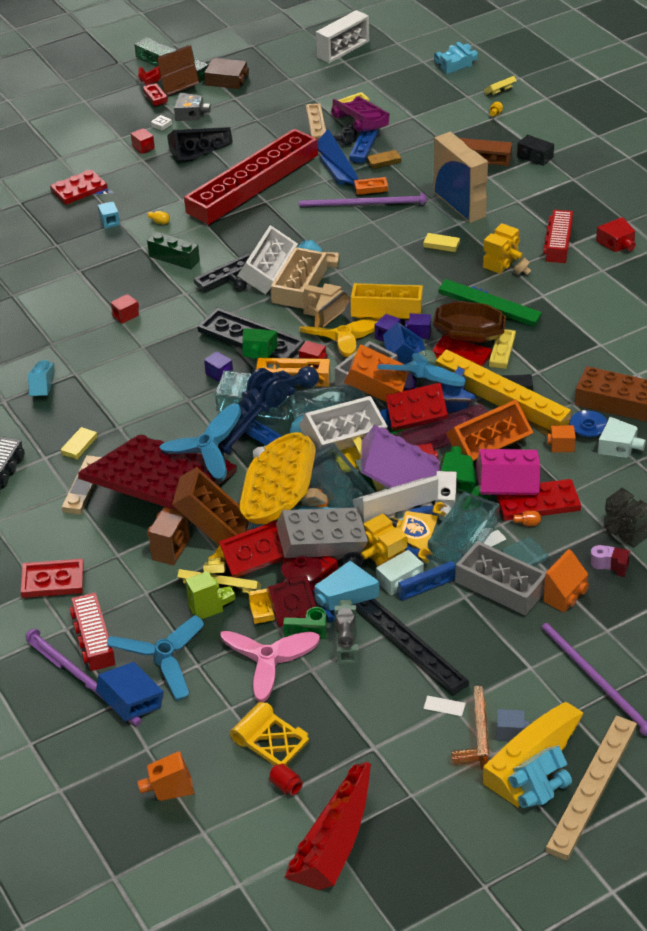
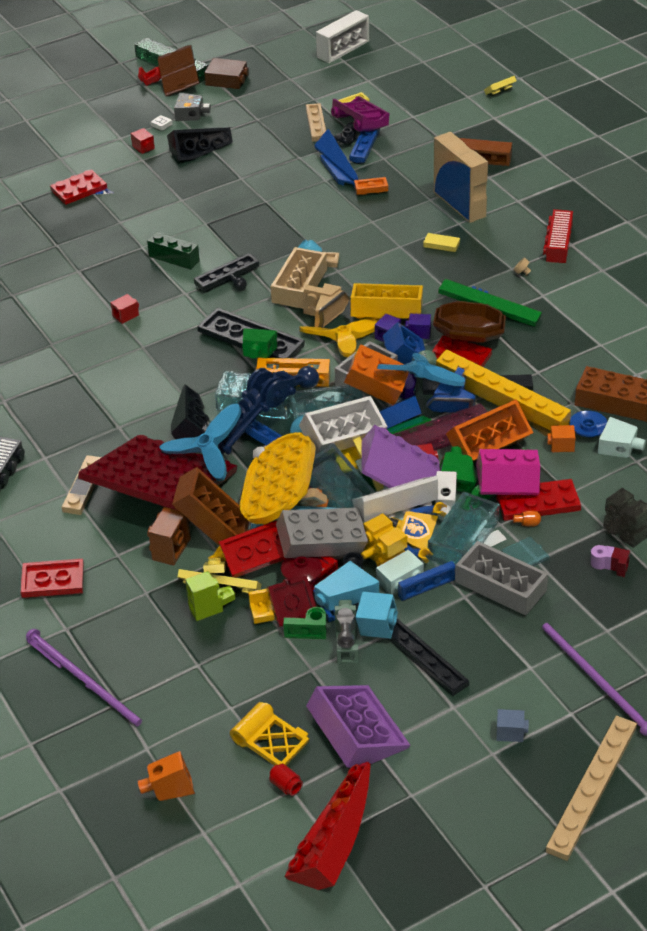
medium azure slope [28,360,54,396] -> none
light yellow tile [61,427,97,460] -> none
brick [69,592,116,671] -> none
blue brick [96,662,164,722] -> none
medium azure brick [98,202,120,229] -> none
dark azure piece [107,615,204,701] -> none
red plate [143,83,168,106] -> none
yellow cylinder [148,211,170,225] -> none
red brick [184,128,318,225] -> none
dark purple brick [204,351,233,383] -> none
bright pink piece [220,631,320,702] -> none
white brick [237,225,298,295] -> none
medium lavender bar [299,193,427,207] -> none
red brick [299,341,328,369] -> none
pearl gold tile [367,150,401,169] -> none
red plate [386,383,448,431] -> none
white sticker [423,696,466,716] -> none
medium azure hips [434,42,478,74] -> none
clear orange piece [452,686,490,770] -> none
yellow brick [483,223,523,274] -> none
yellow wedge [483,702,583,808] -> none
light yellow tile [489,330,516,369] -> none
yellow cylinder [490,101,503,116] -> none
medium azure hips [508,746,572,808] -> none
black brick [517,135,554,166] -> none
orange slope [543,549,589,613] -> none
red torso [596,217,636,252] -> none
none -> black wedge [171,384,209,439]
none -> medium lavender slope [306,685,410,768]
none -> medium azure head [355,592,398,639]

